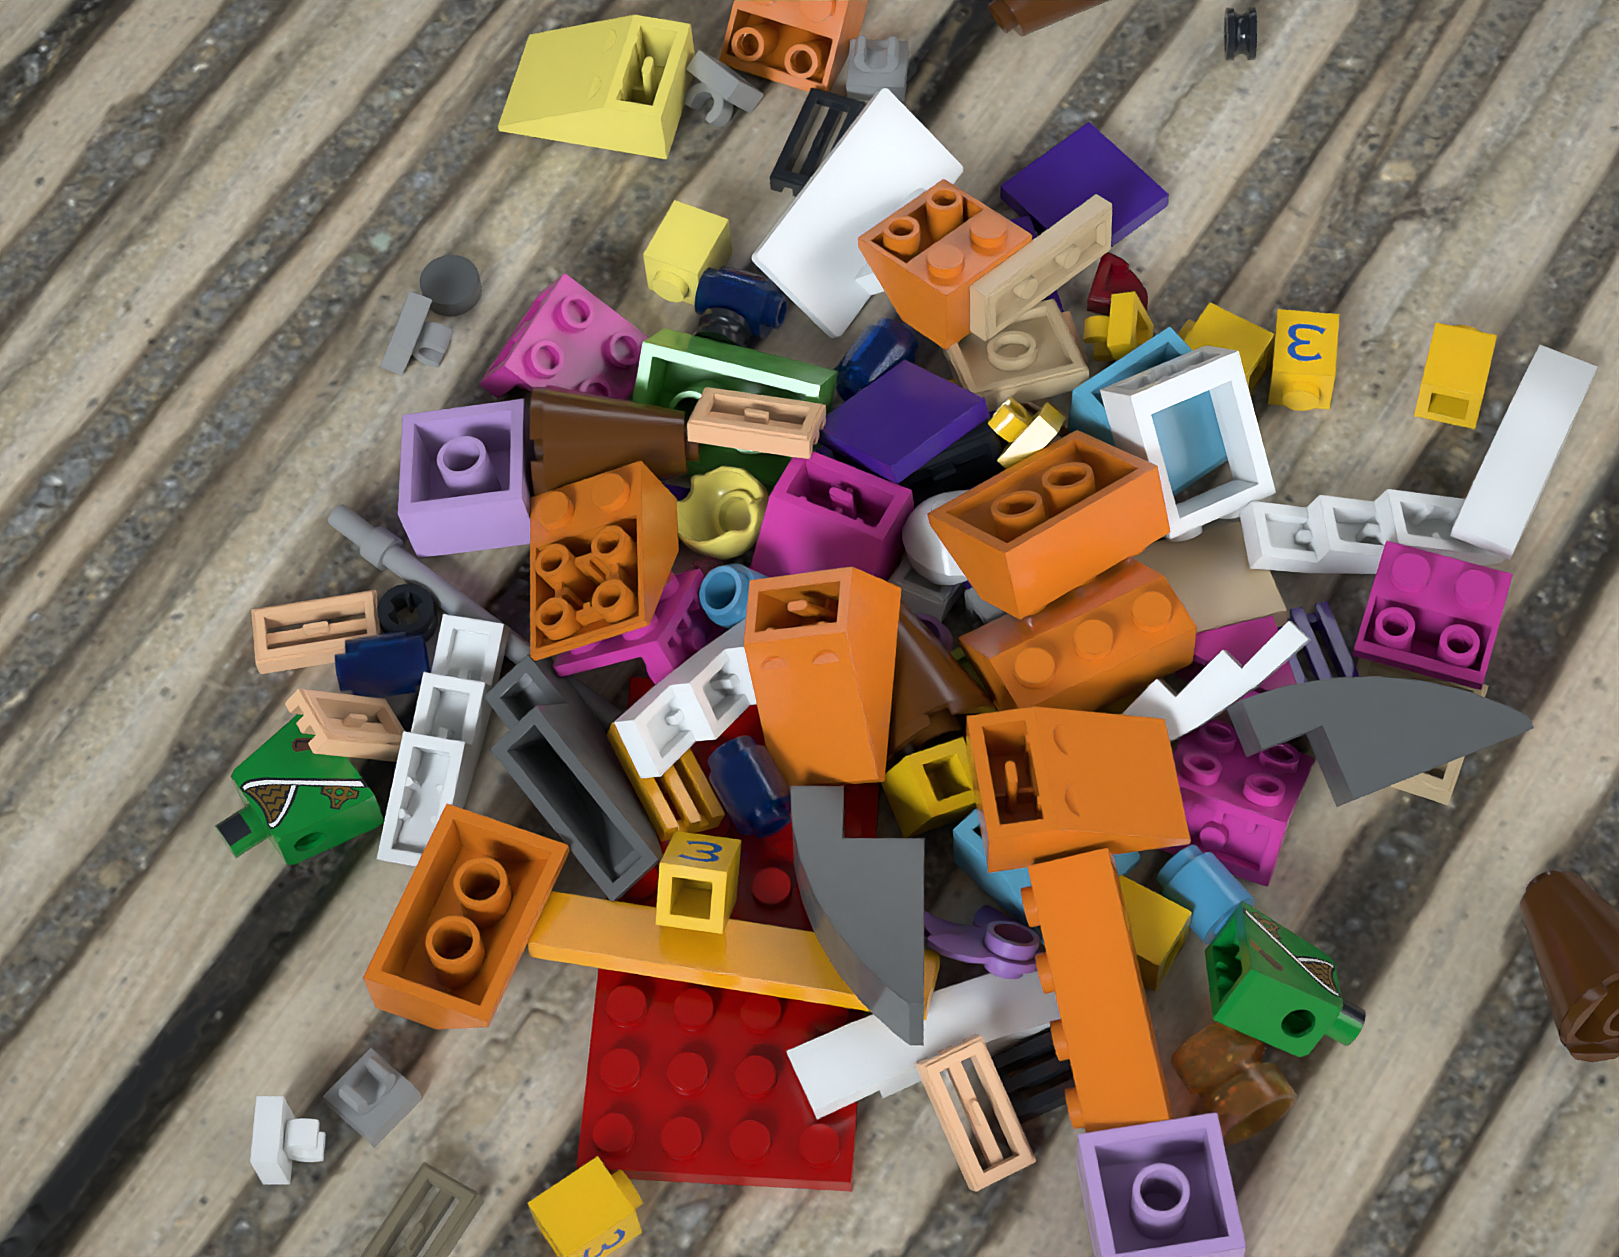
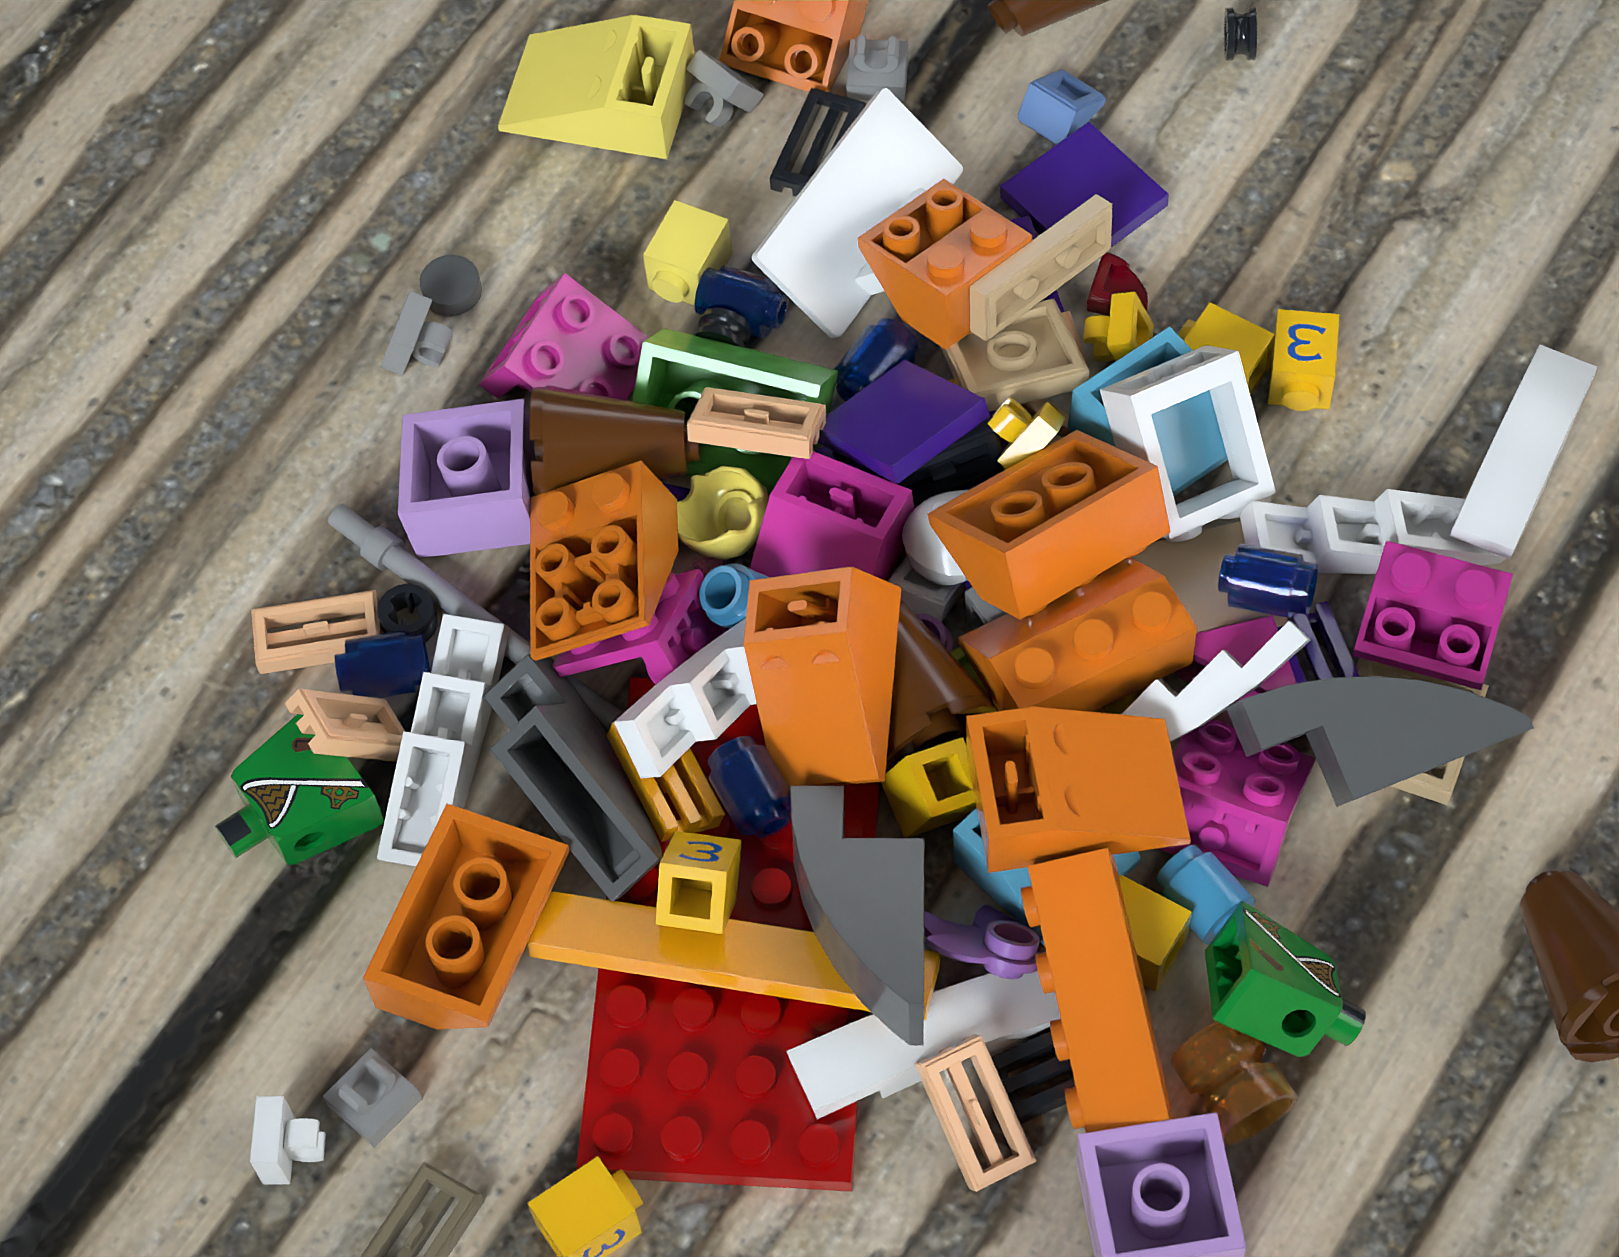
yellow brick [1414,322,1497,429] -> none
none -> medium blue slope [1018,69,1106,145]
none -> clear blue brick [1218,543,1318,618]

